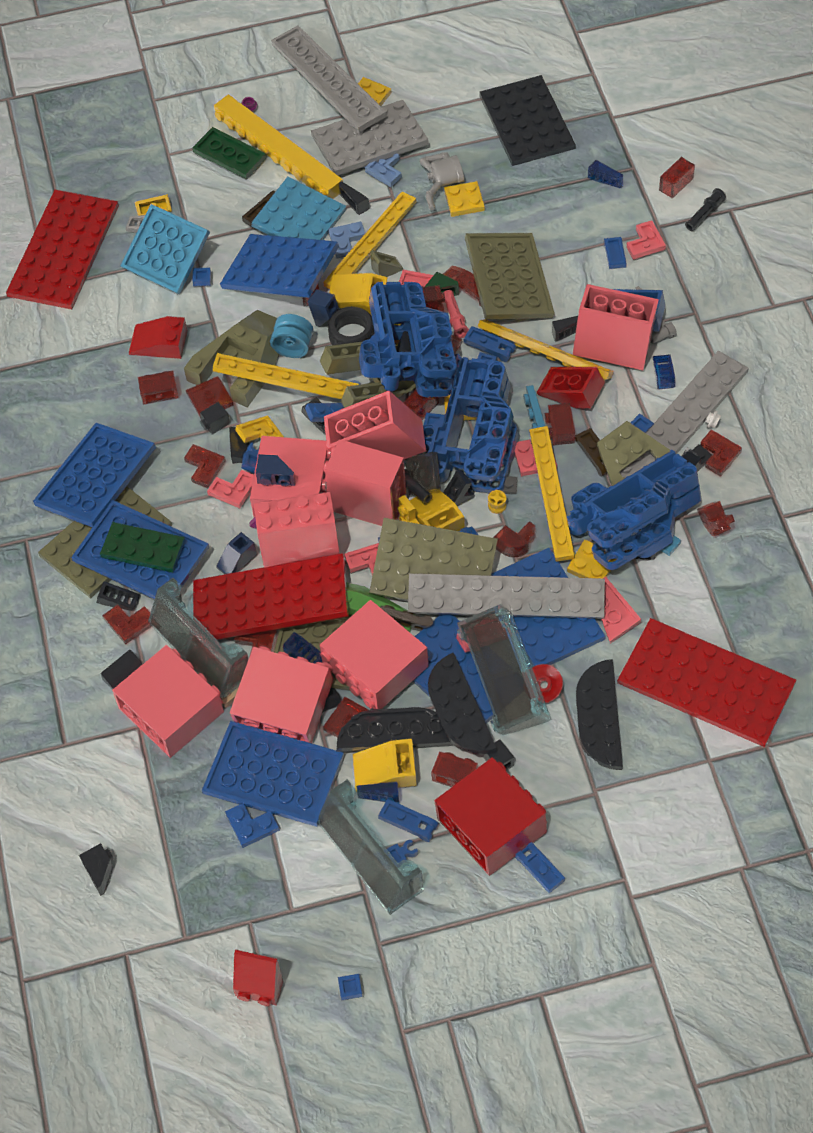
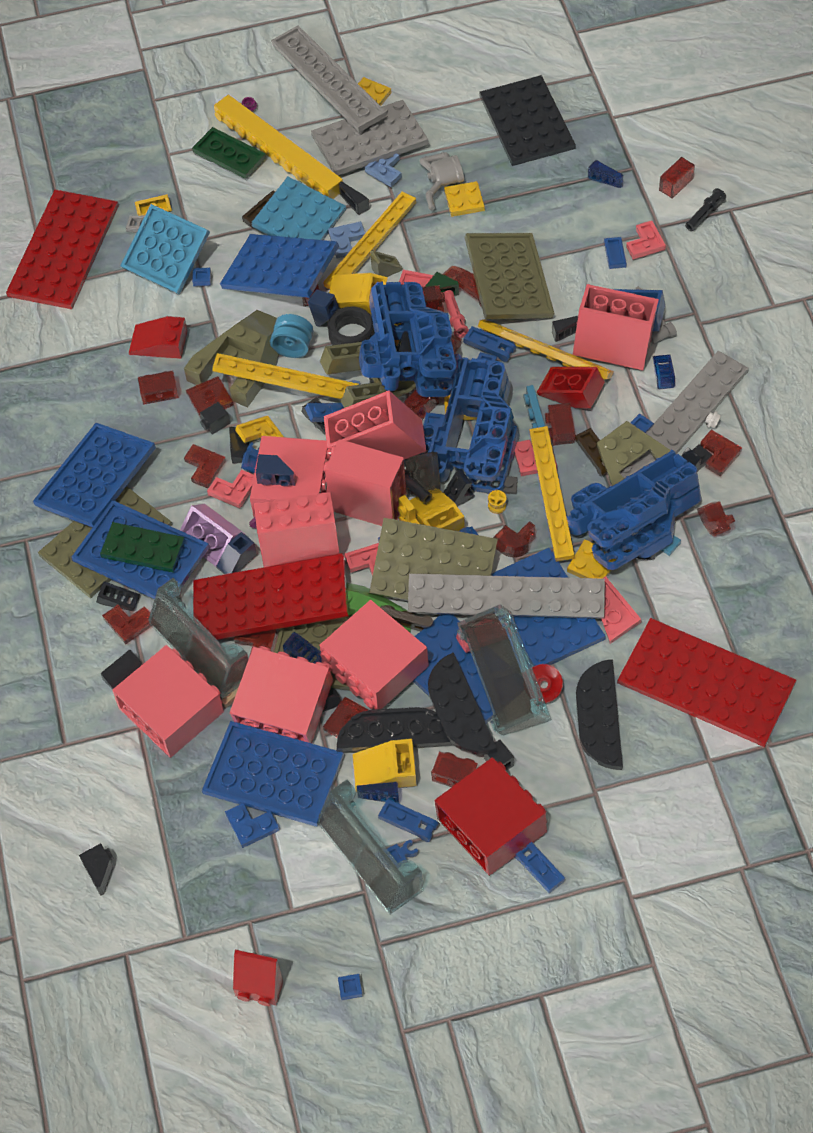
none -> lavender slope [180,504,245,566]

